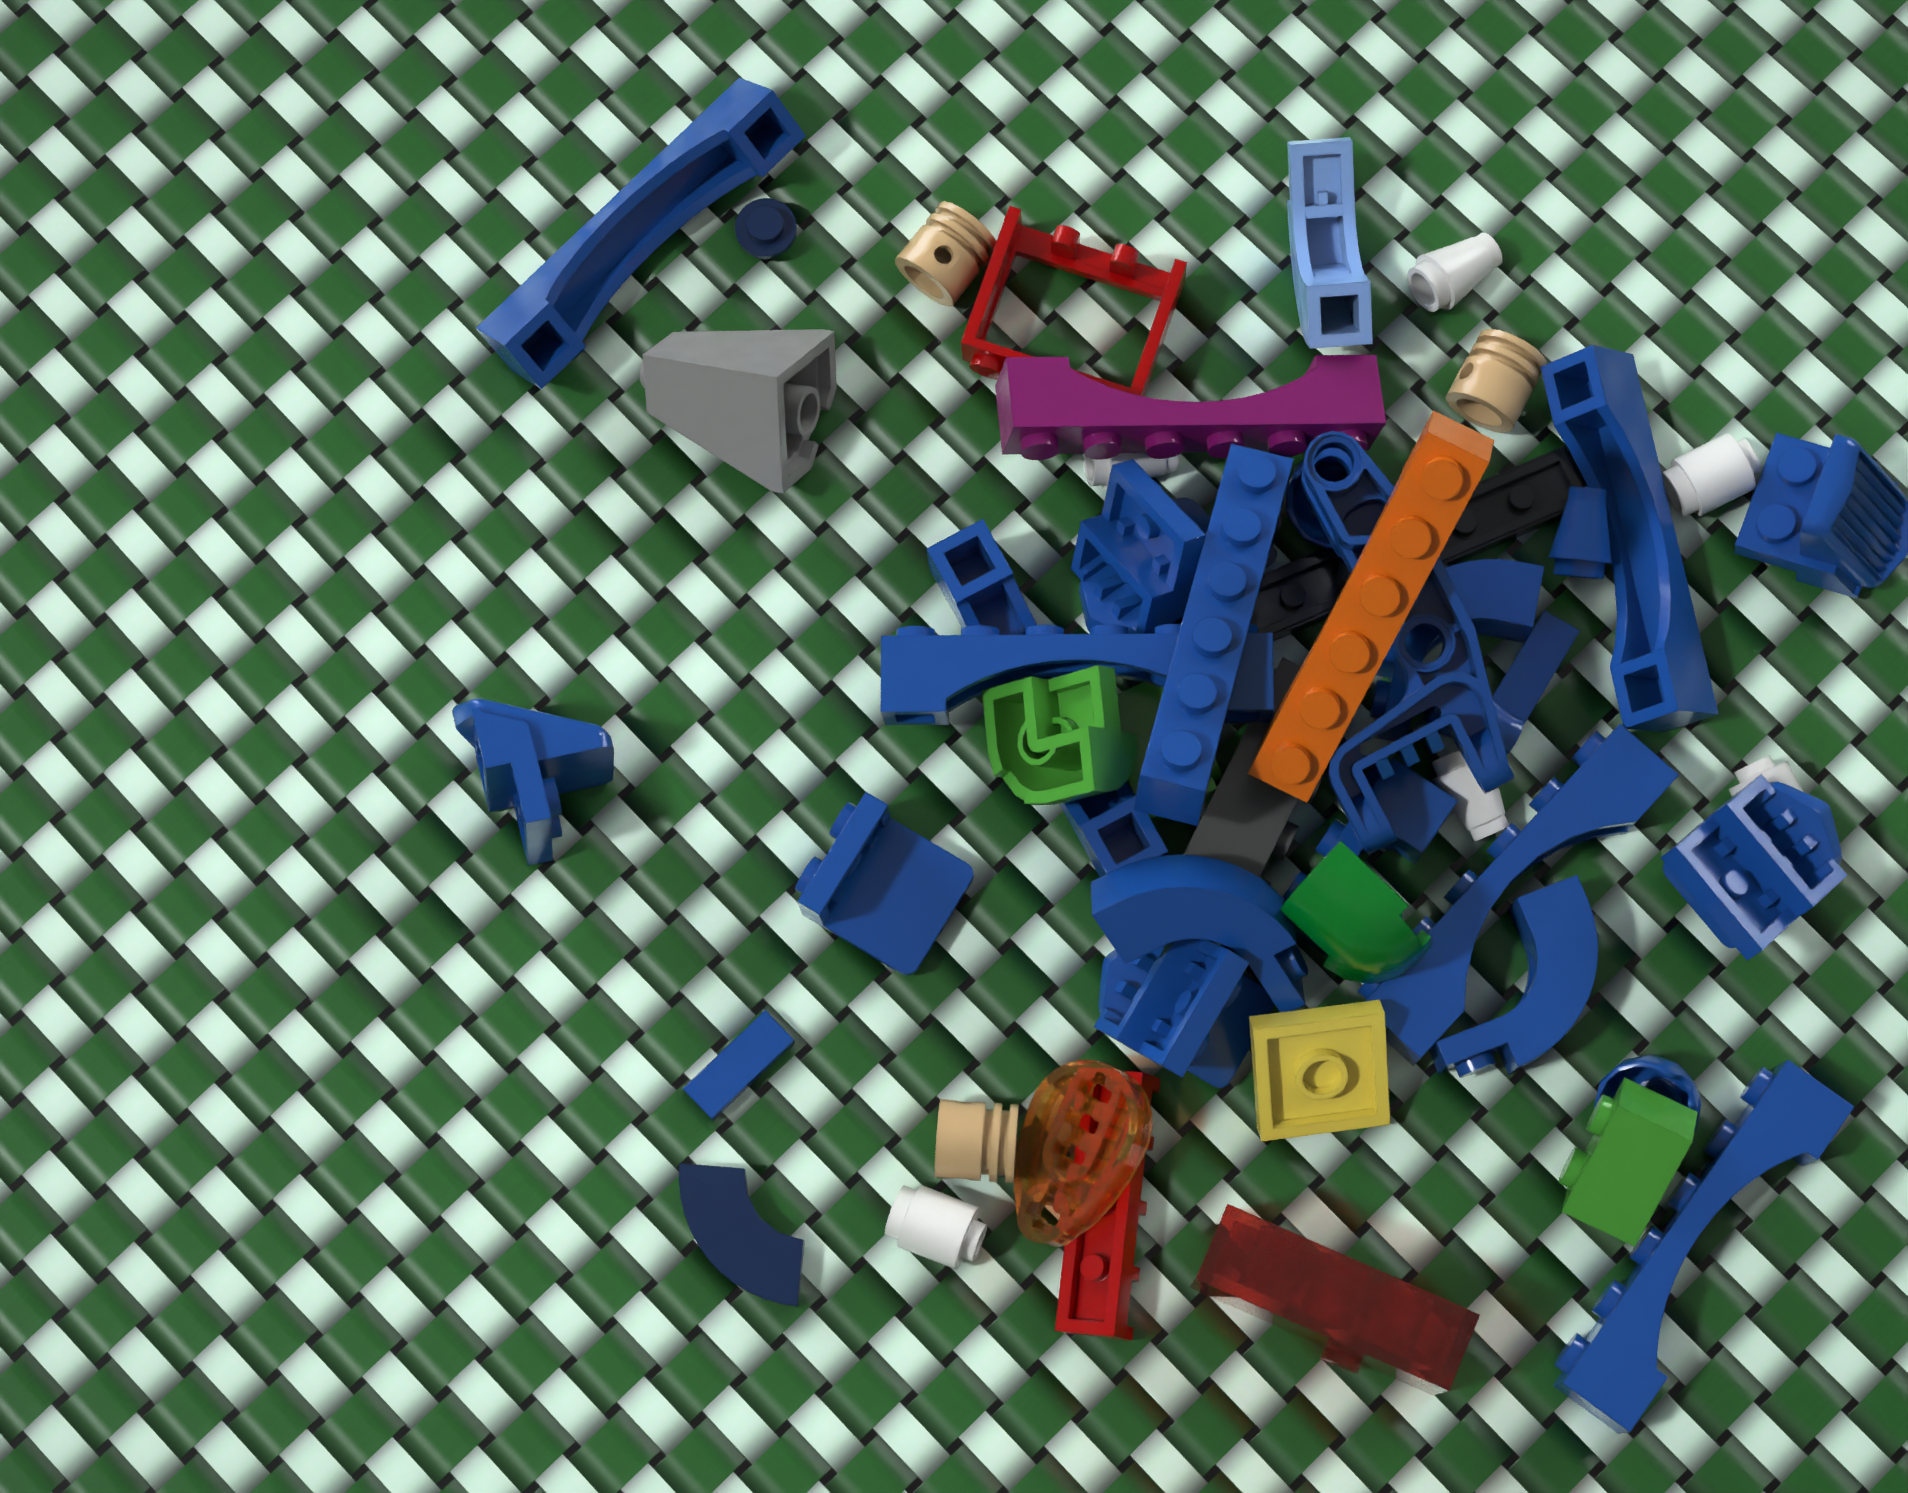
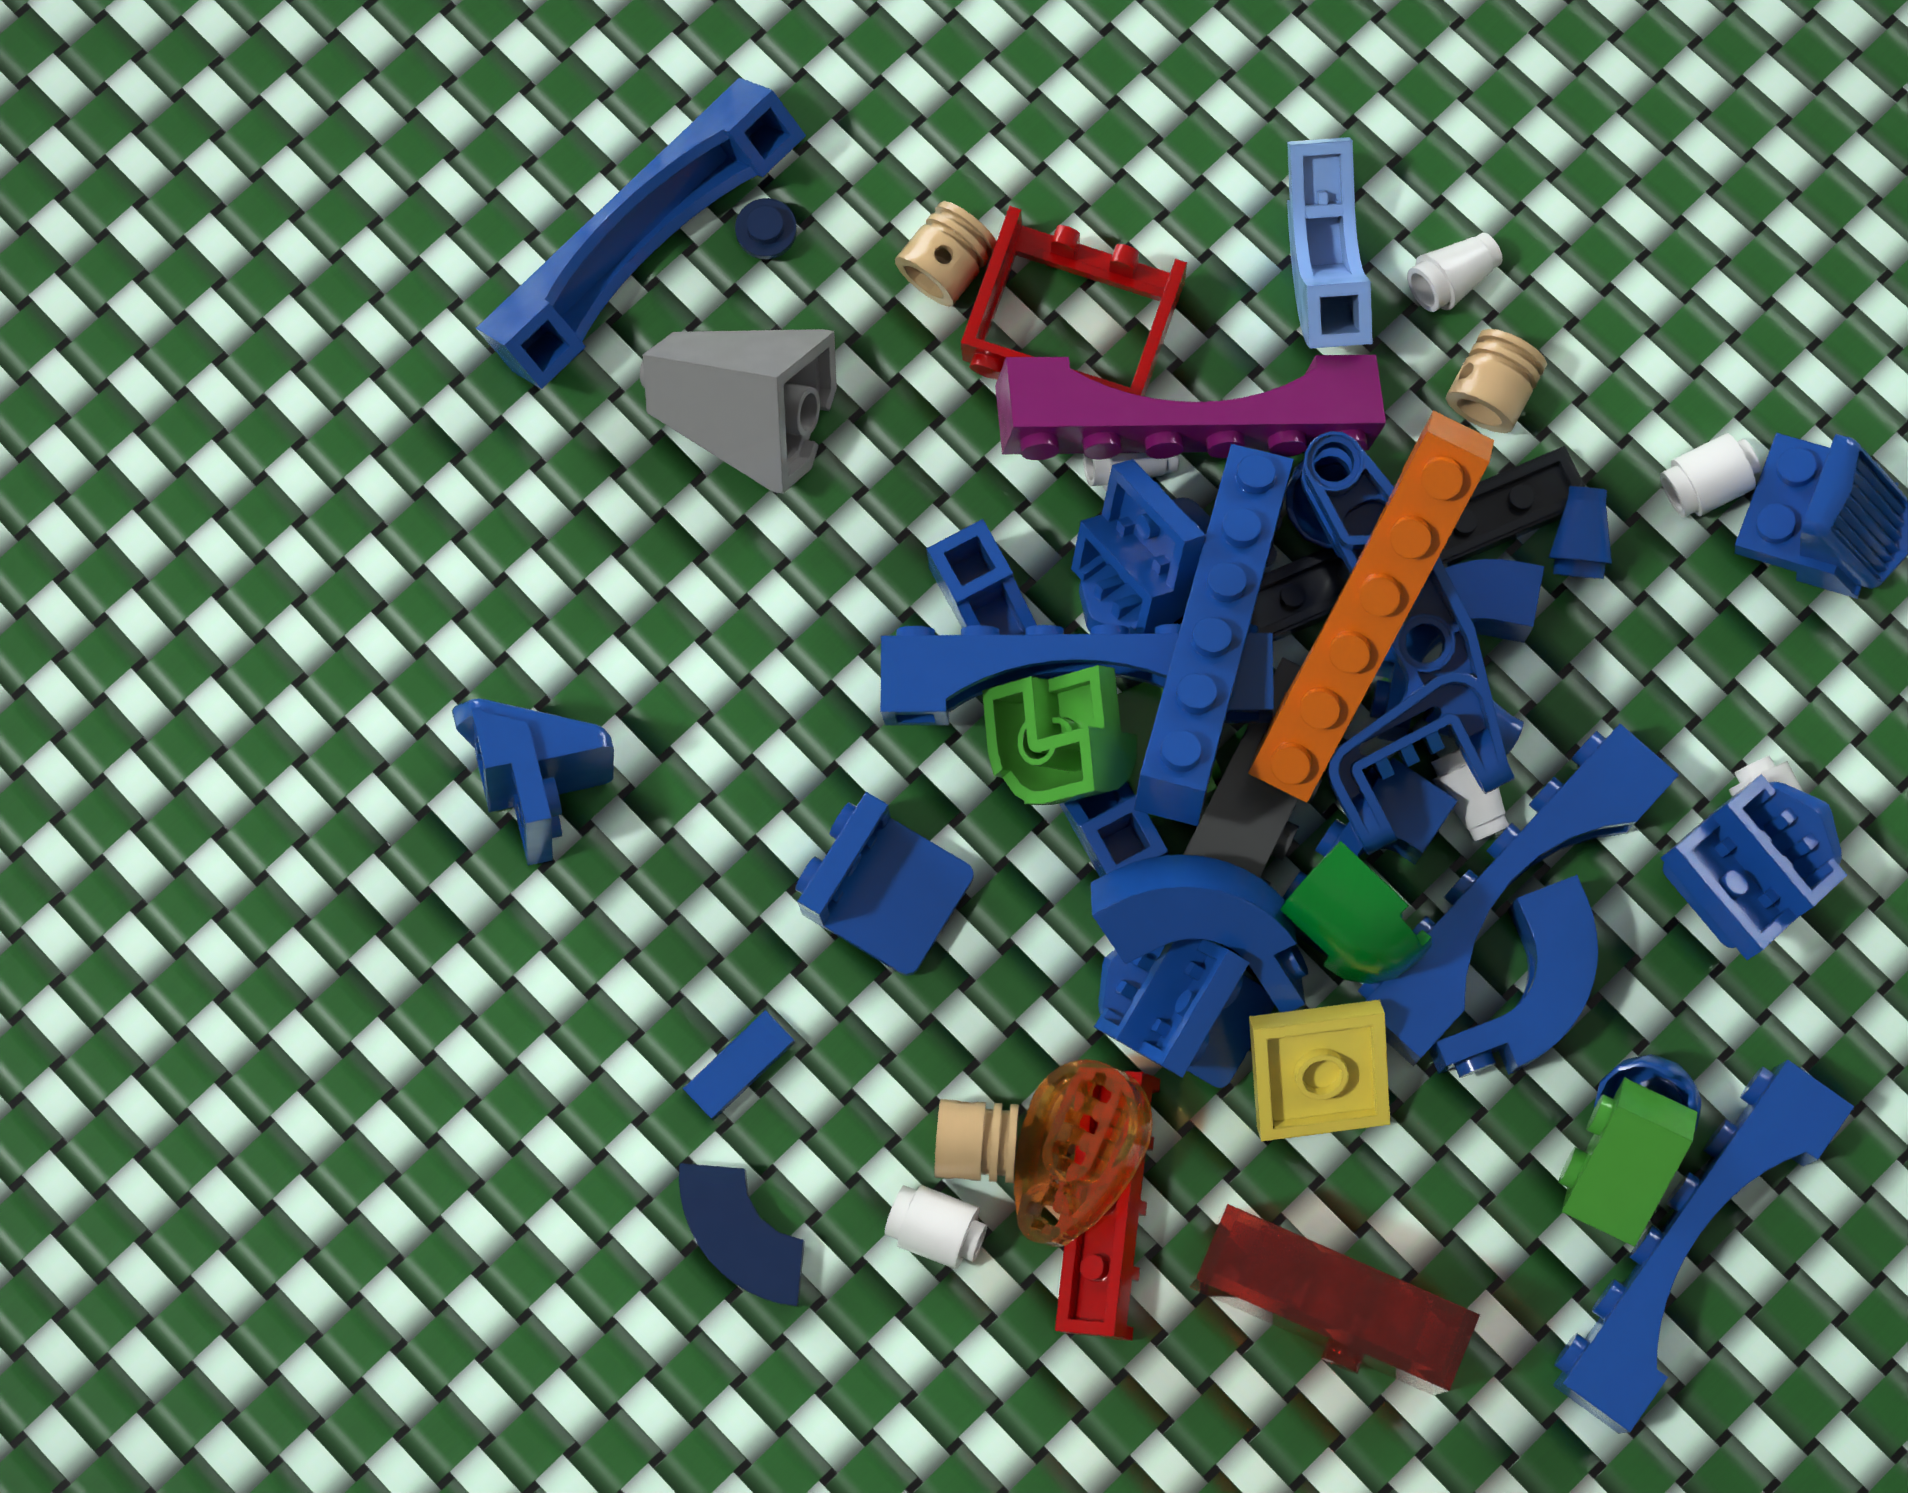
blue piece [1492,610,1580,724] -> none
blue arch [1540,345,1719,732] -> none

